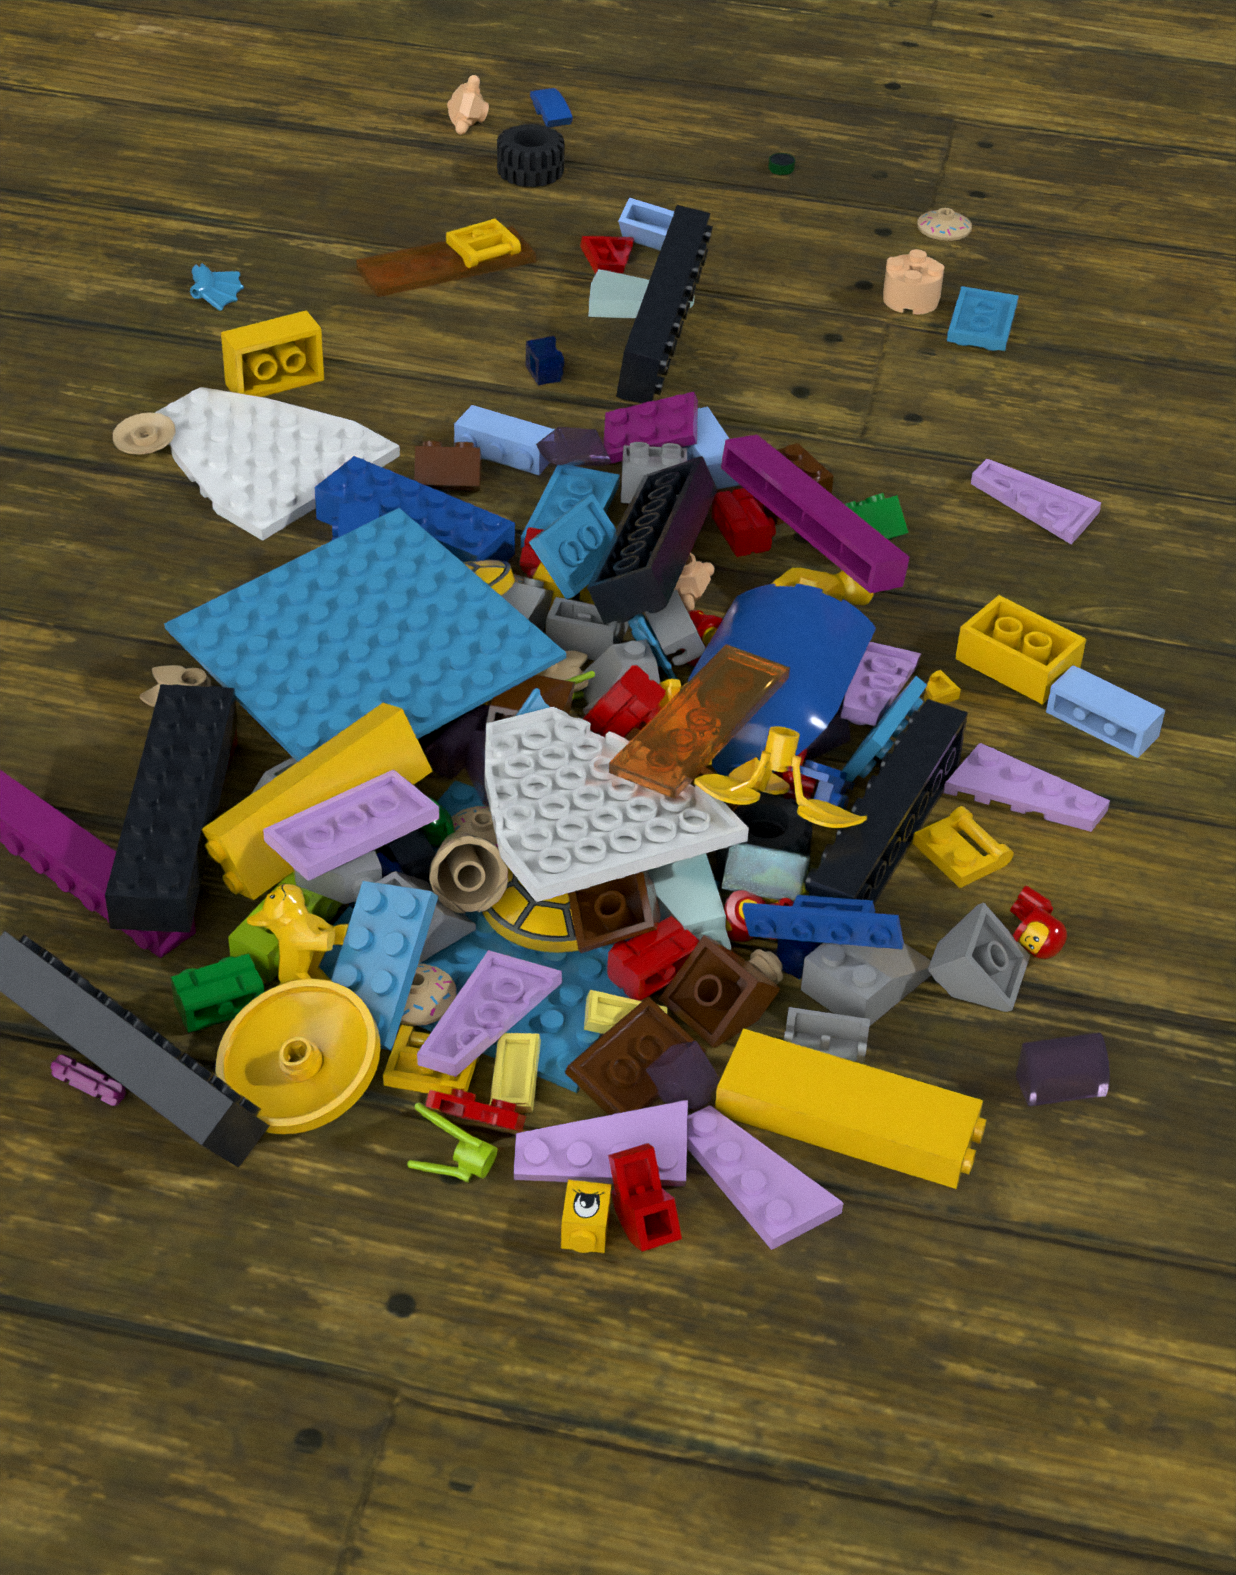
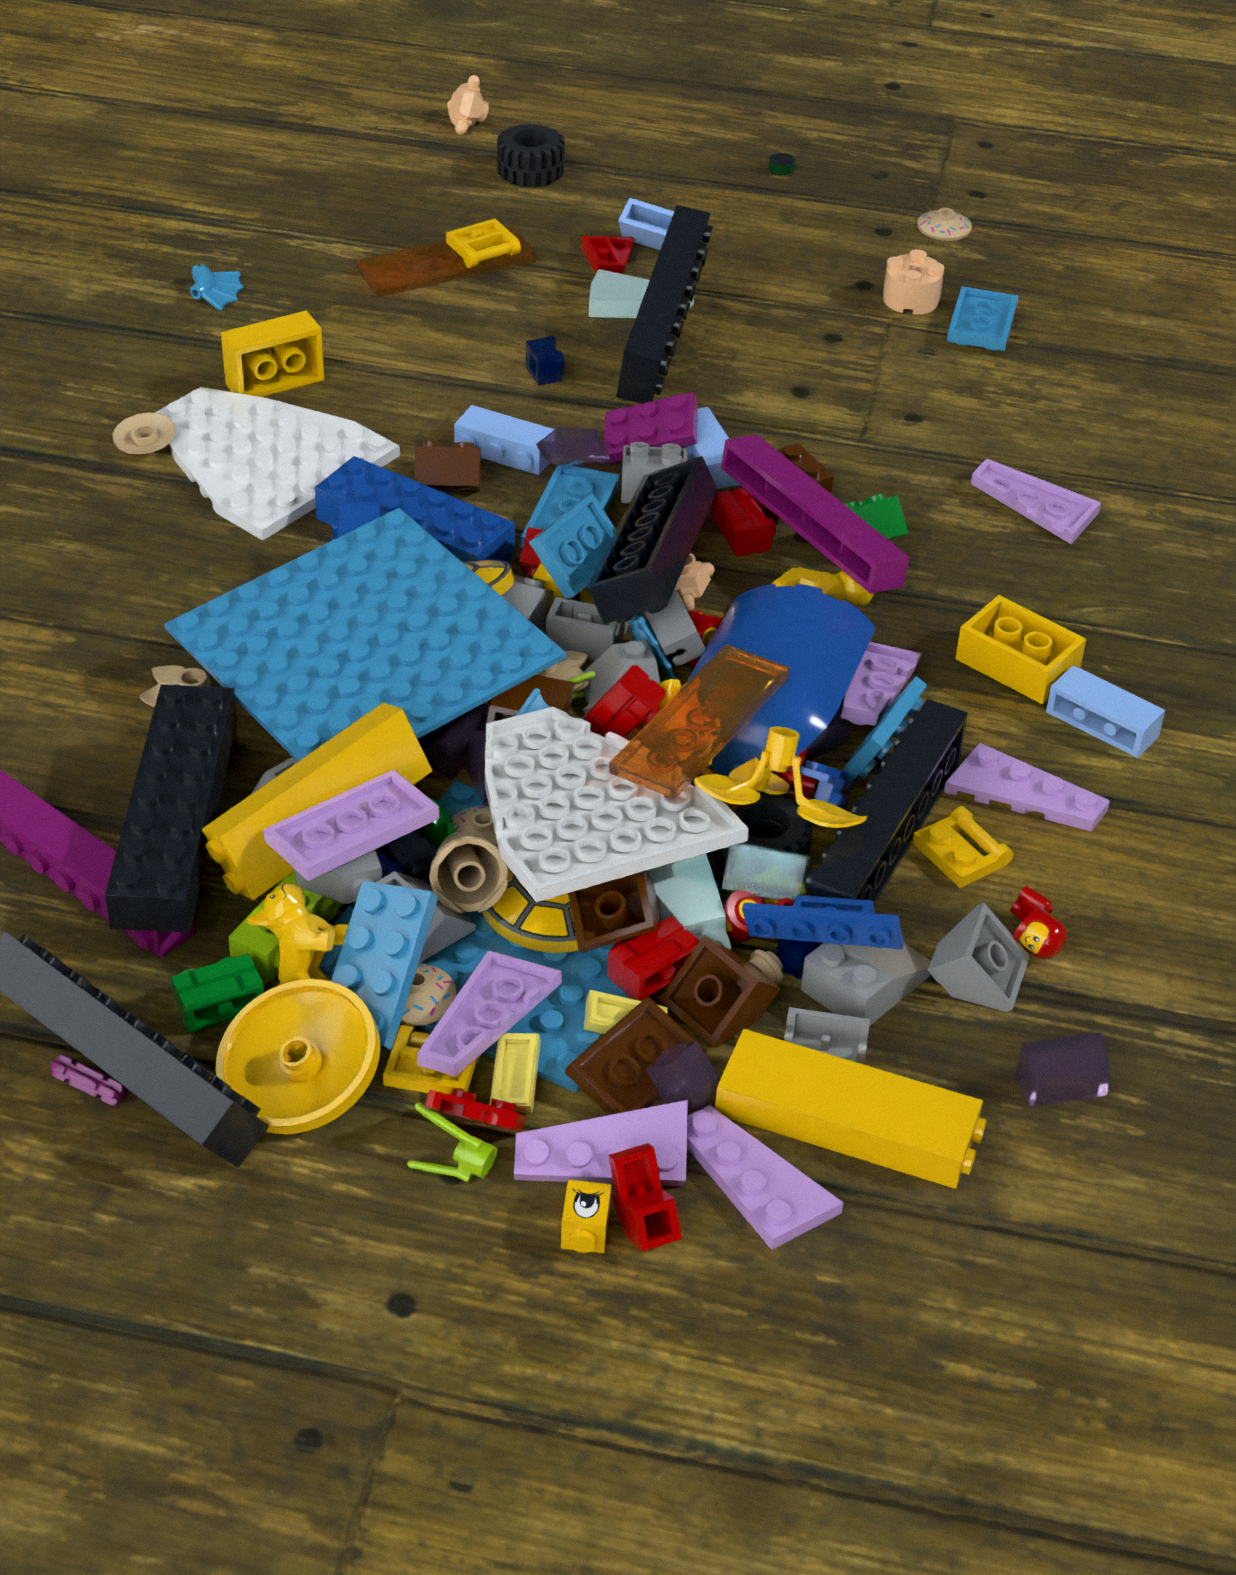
blue slope [530,88,573,128] -> none
yellow tile [924,670,961,704] -> none

